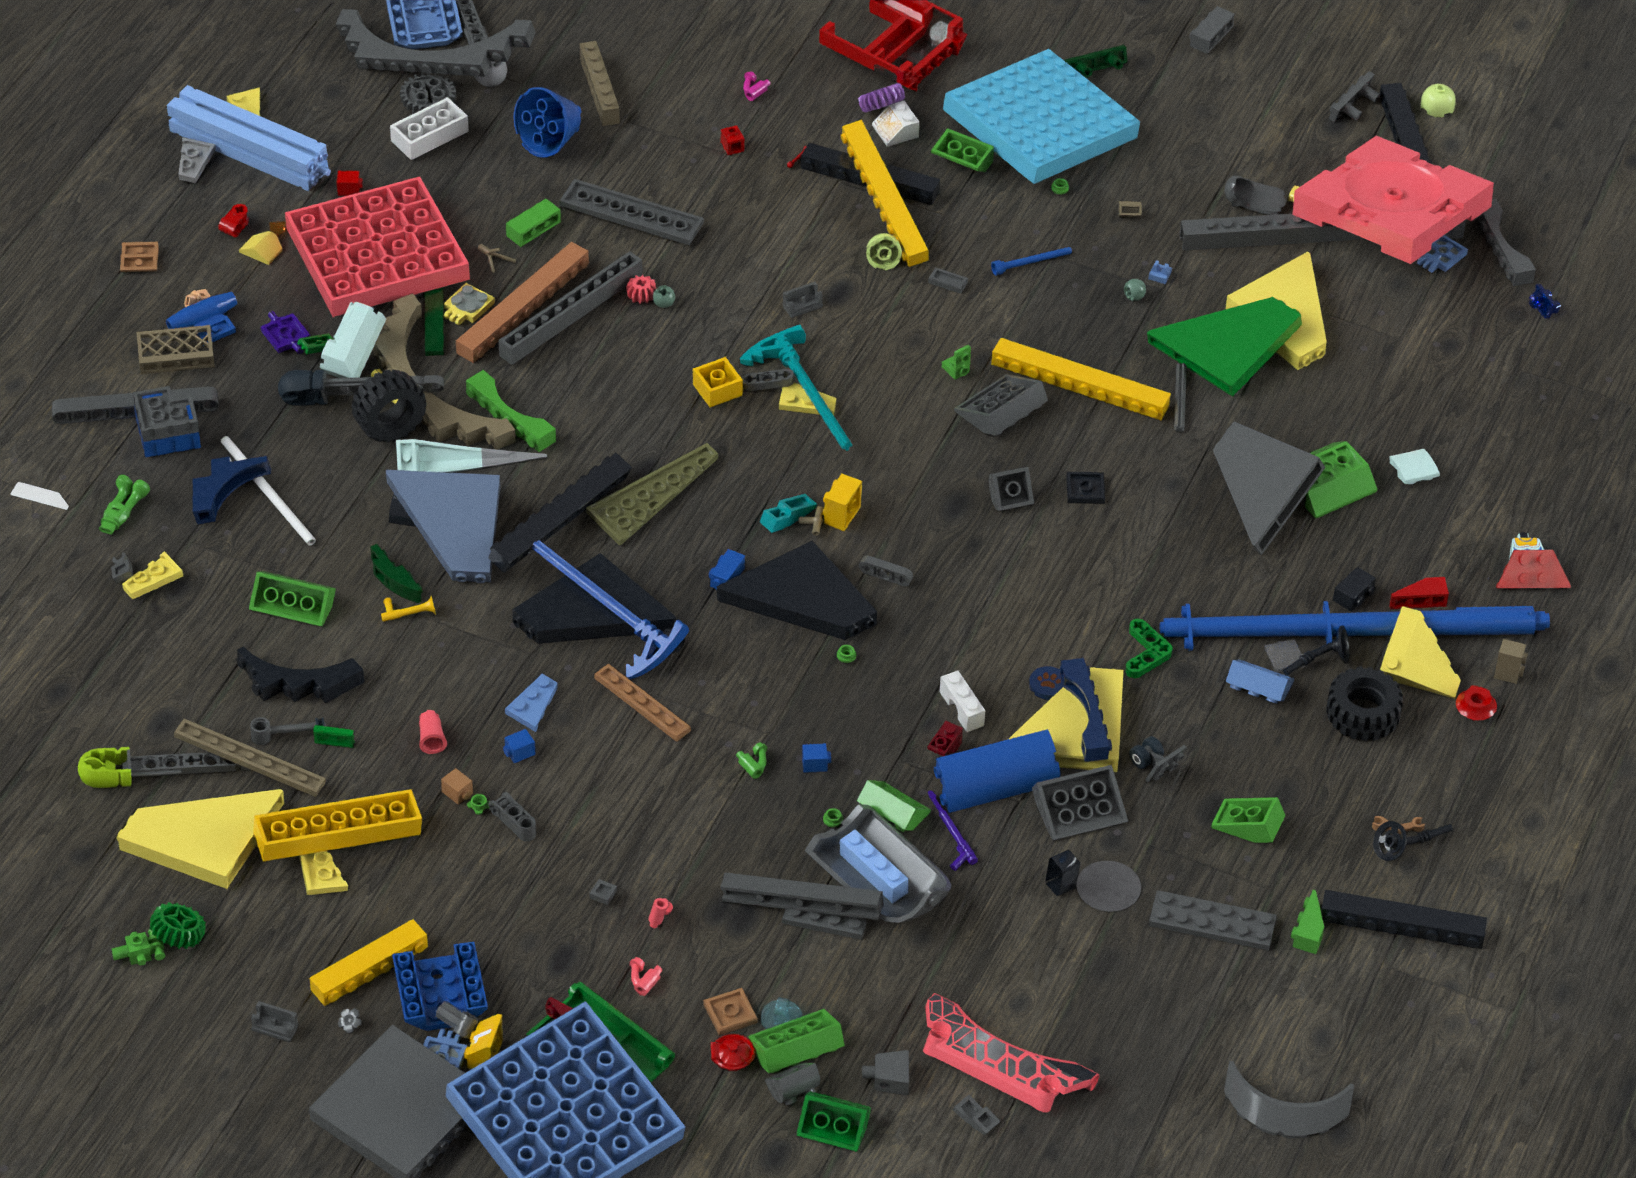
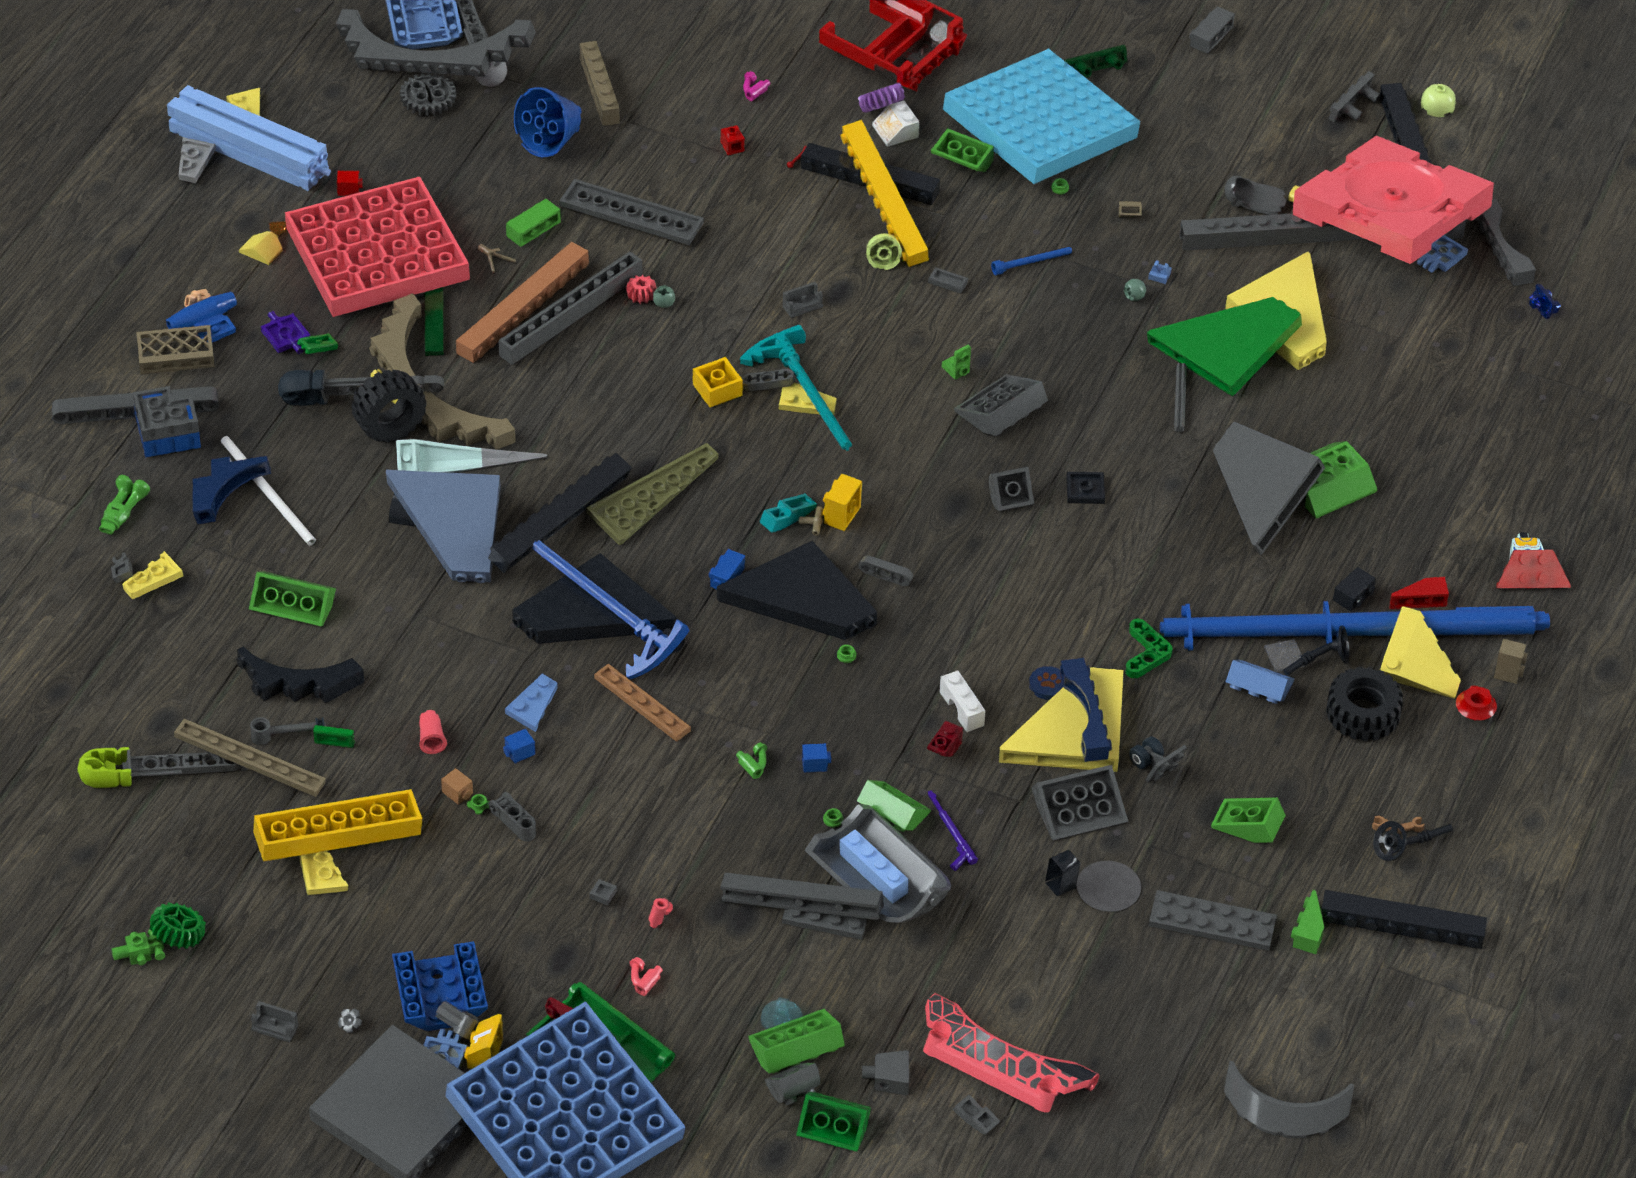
white sticker [11,482,69,510] -> none
light yellow slope [117,789,284,889] -> none
medium nougat slope [120,242,159,272] -> none
red piece [218,204,249,237] -> none
yellow brick [310,919,428,1006] -> none
light aqua brick [320,302,386,378] -> none
dark green slope [370,544,423,603] -> none
yellow piece [381,596,436,622] -> none
white brick [390,97,468,160] -> none
piece [443,283,495,325] -> none
bright green arch [466,370,556,452] -> none
medium nougat tile [704,988,758,1035] -> none
red piece [711,1034,756,1071] -> none
blue cylinder [934,729,1060,813] -> none
yellow brick [991,338,1171,420] -> none
light aqua slope [1390,449,1440,484] -> none

